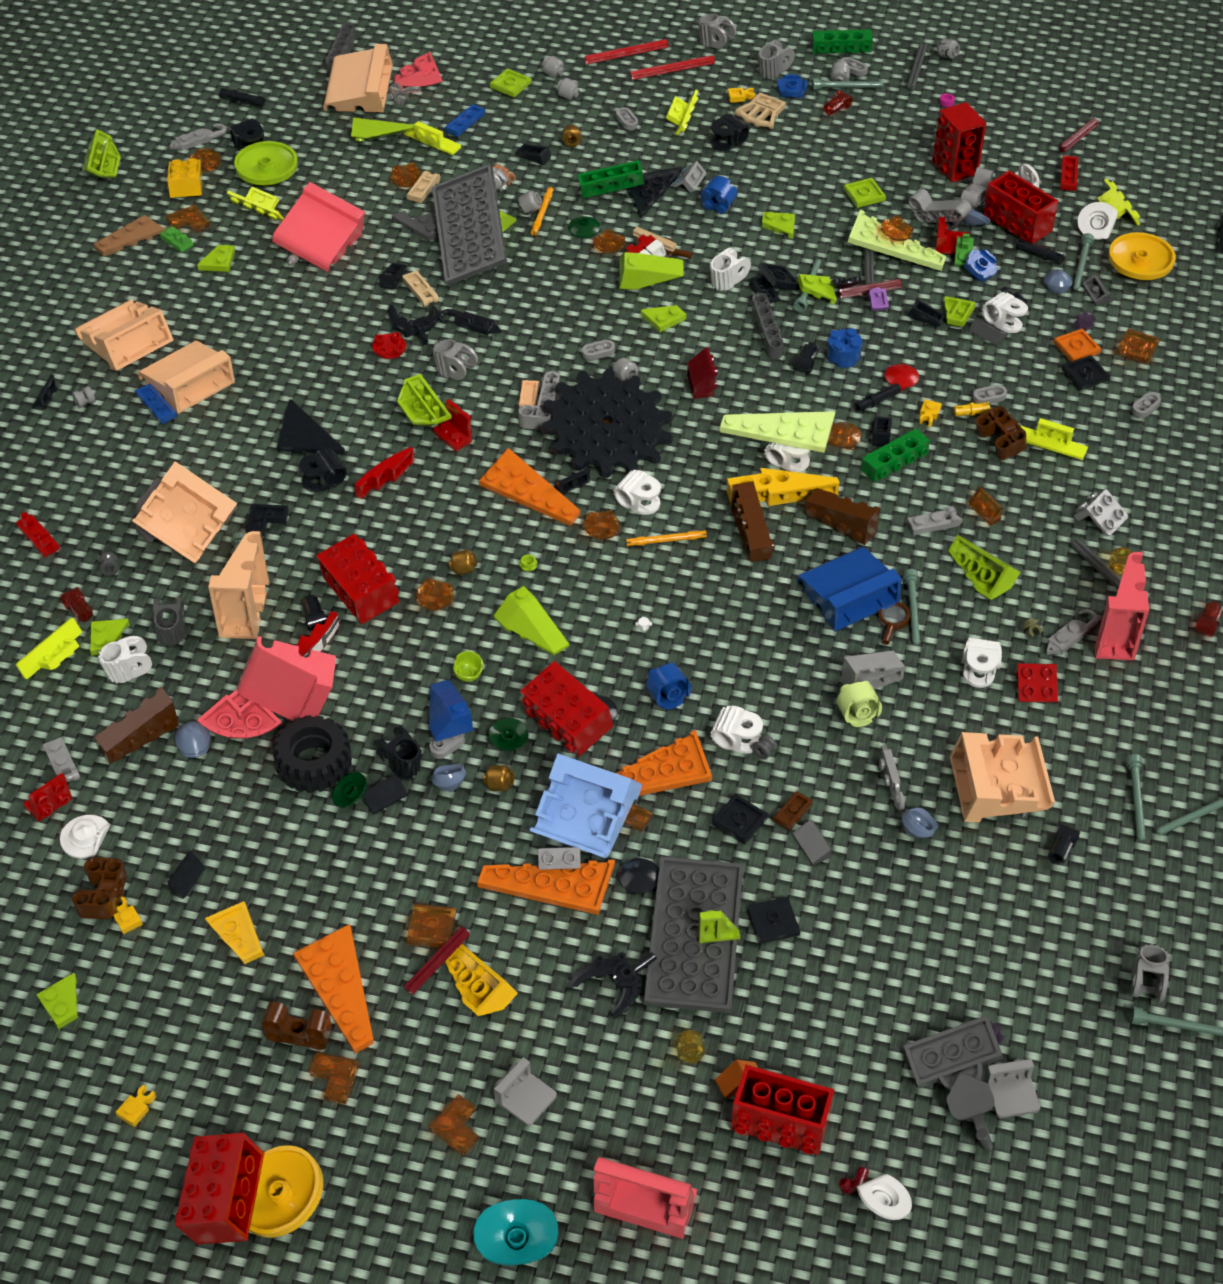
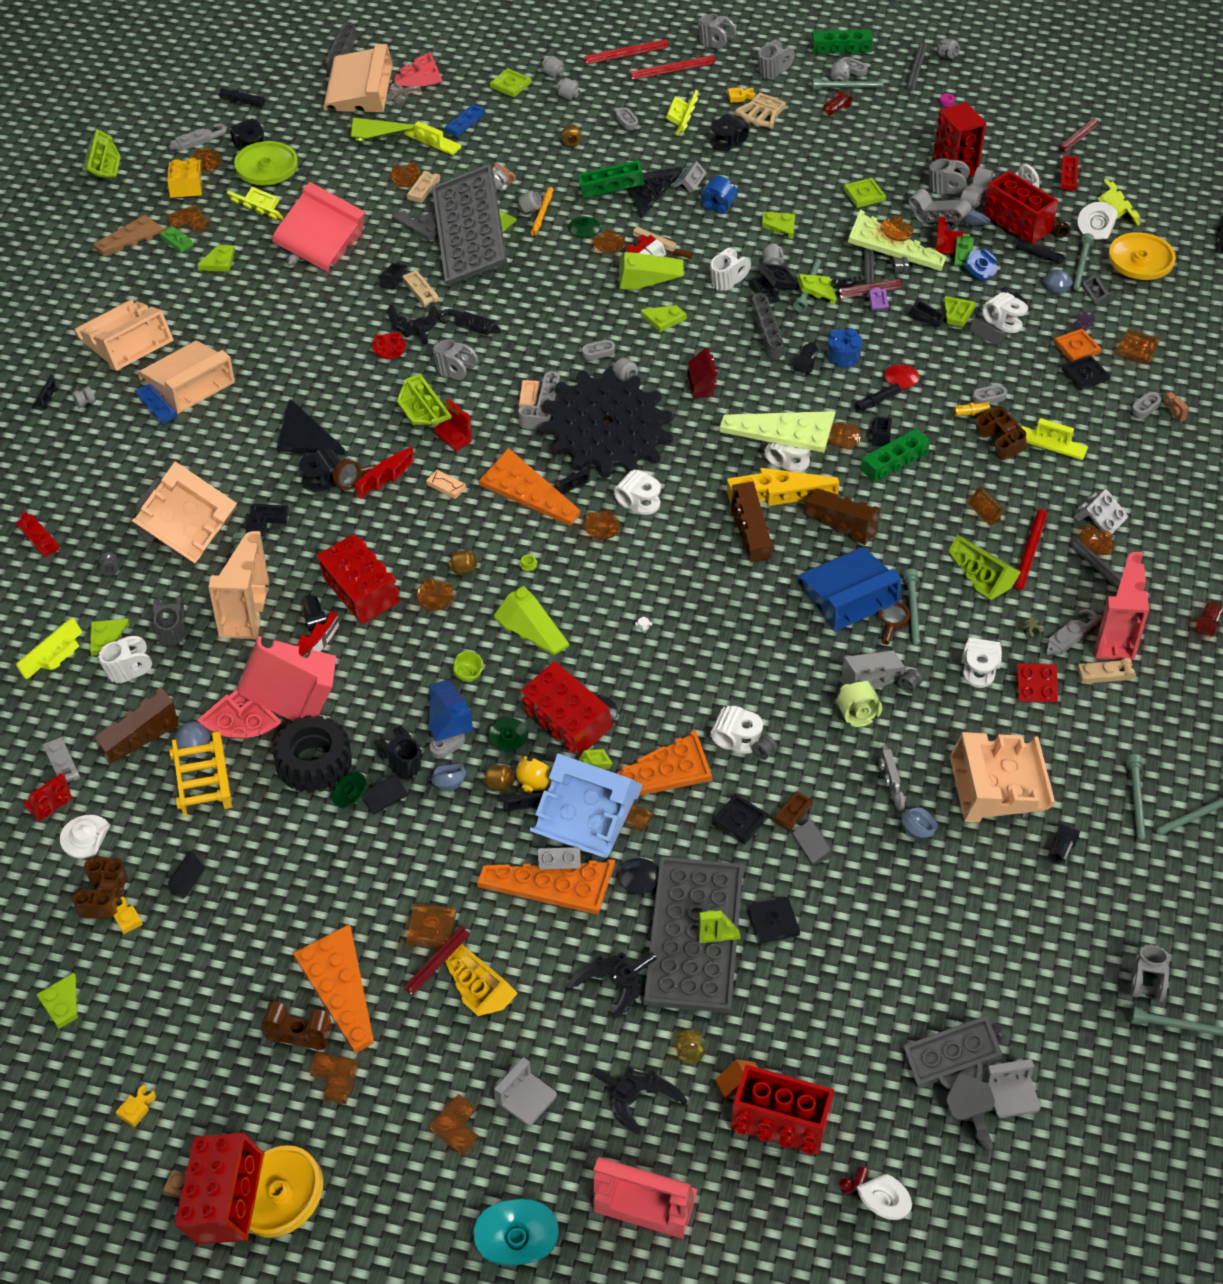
clear red piece [60,587,94,623] -> none
yellow wing [205,901,265,964] -> none
black slope [515,144,551,165] -> none
light orange piece [626,530,707,547] -> none
blue brick [646,663,692,710] -> none
blue plate [777,74,807,98] -> none
light grey plate [907,506,962,535] -> none
yellow plate [919,399,942,427] -> none
clear yellow head [1109,547,1132,575] -> none
none -> medium nougat plate [163,1170,185,1199]
none -> yellow fence [169,732,232,817]
none -> piece [333,459,376,490]
none -> light nougat tile [426,470,466,499]
none -> black slope [502,792,543,811]
none -> yellow cylinder [516,756,551,793]
none -> lime bracket [579,749,612,769]
none -> black bar [593,1067,688,1134]
none -> light grey head [762,244,784,265]
none -> dark grey wheel [892,257,908,274]
none -> dark grey wheel [898,669,923,693]
none -> light grey piece [929,159,970,195]
none -> red axle [1014,509,1048,591]
none -> dark brown cone [1053,216,1070,238]
none -> tan plate [1077,658,1136,684]
none -> clear orange dish [1080,525,1114,555]
none -> nougat plate [1163,392,1189,422]

